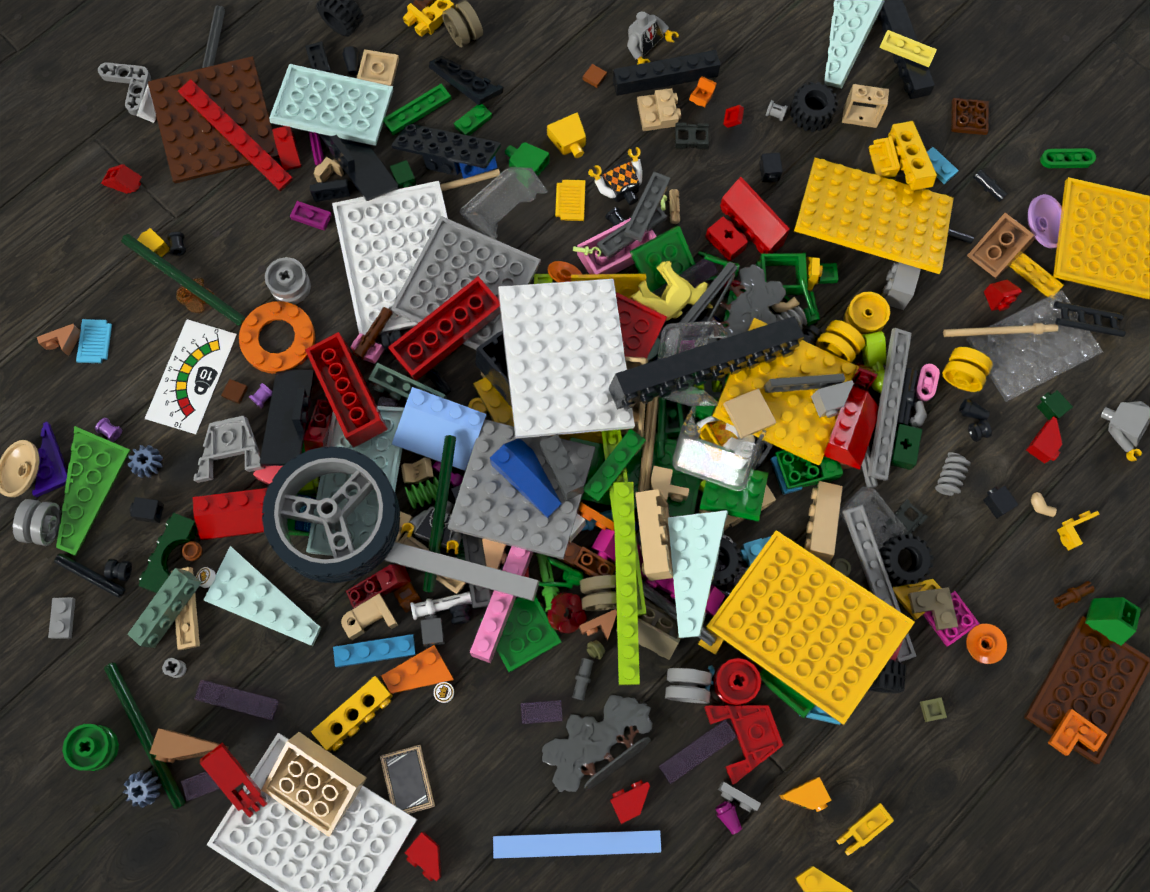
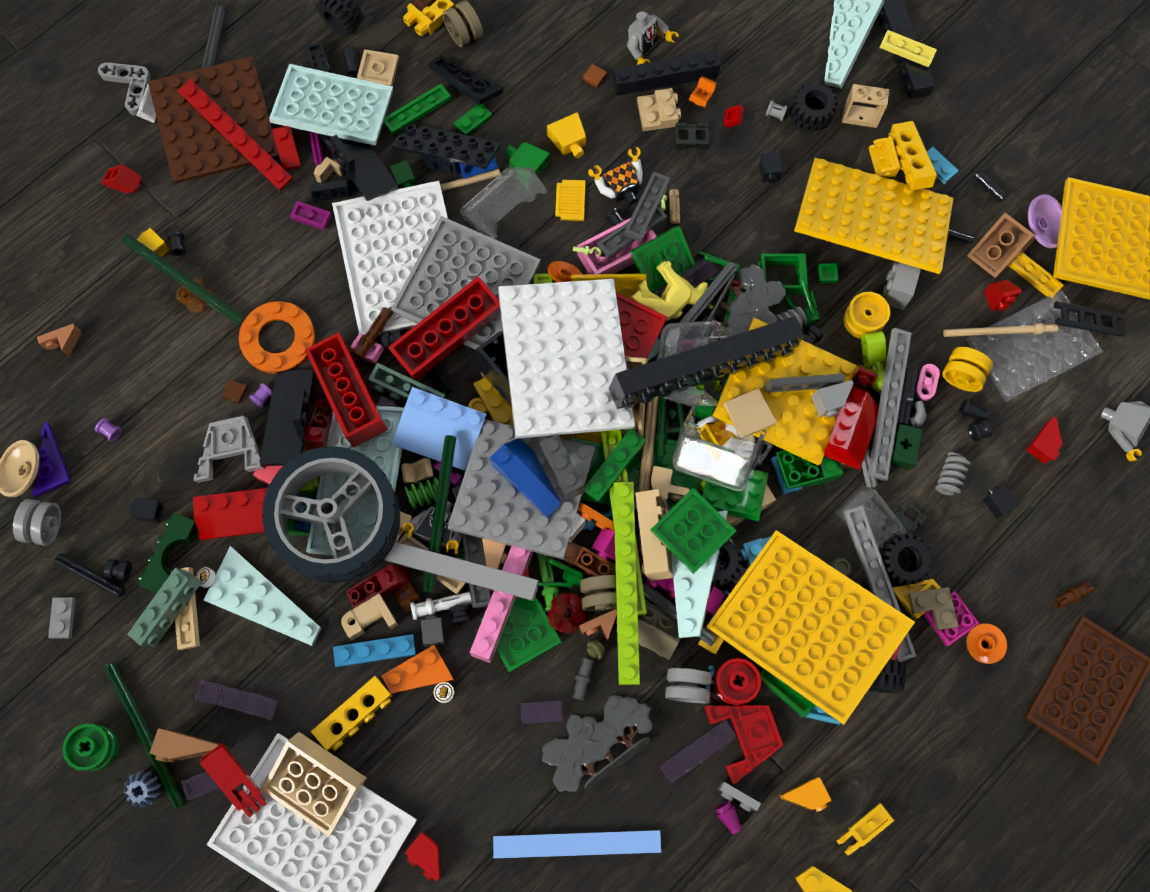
bright green wing [56,426,131,556] -> none
medium azure window [76,319,112,363] -> none
sand blue gear [128,445,163,478] -> none
white sticker [145,319,237,434] -> none
light grey bush [162,658,187,678] -> none
dark orange plate [182,541,202,561] -> none
light grey wheel [265,257,311,304] -> none
tile [380,745,435,814] -> none
red slope [610,780,650,824] -> none
red brick [705,216,748,262] -> none
slope [720,177,790,254] -> none
tan arm [771,297,800,313] -> none
tan wedge [804,481,842,565] -> none
yellow wing [806,257,823,290] -> none
yellow wheel [815,320,866,363] -> none
olive plate [920,697,947,722] -> none
reddish brown tile [951,98,989,135] -> none
tan arm [1031,492,1057,517] -> none
dark green brick [1037,390,1073,420] -> none
green plate [1040,148,1096,168] -> none
orange plate [1048,709,1107,756] -> none
yellow bracket [1057,510,1100,551] -> none
green slope [1085,597,1141,646] -> none
none -> green plate [650,488,736,574]

